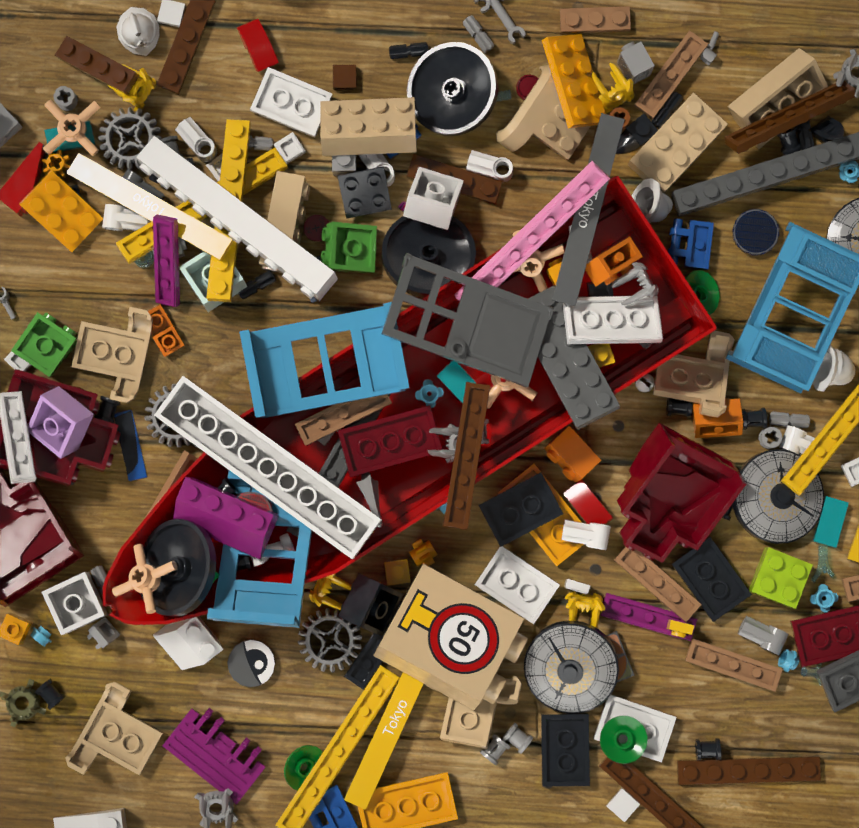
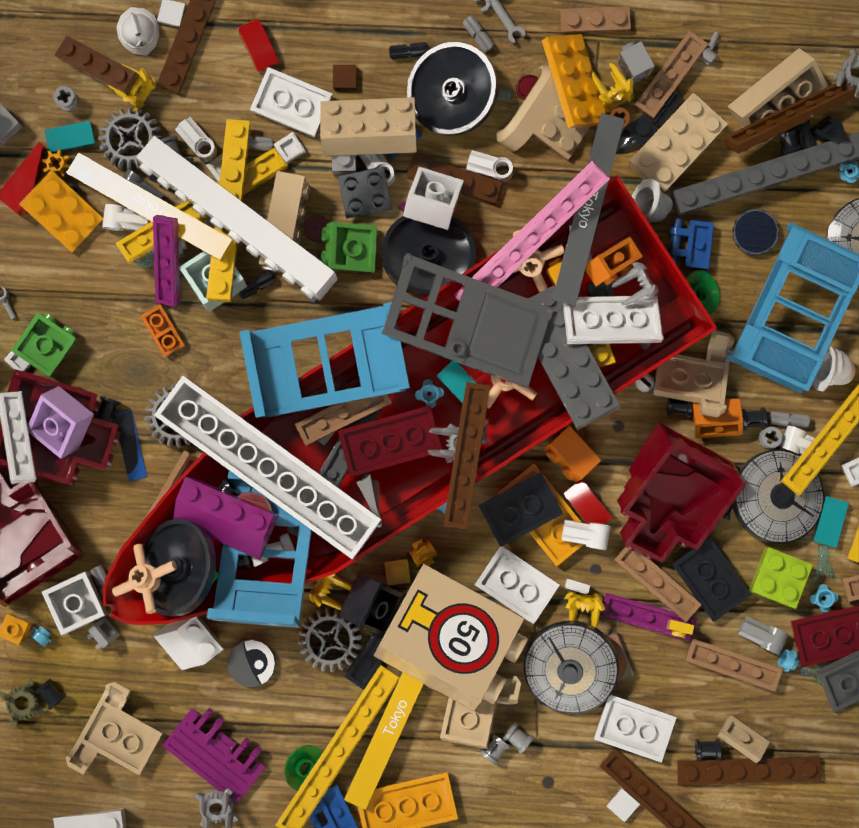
light nougat bar [43,100,101,156] -> none
tan piece [71,307,153,403] -> none
black plate [541,714,590,787] -> none
green dish [600,715,648,764] -> none
none -> tan plate [718,715,770,763]

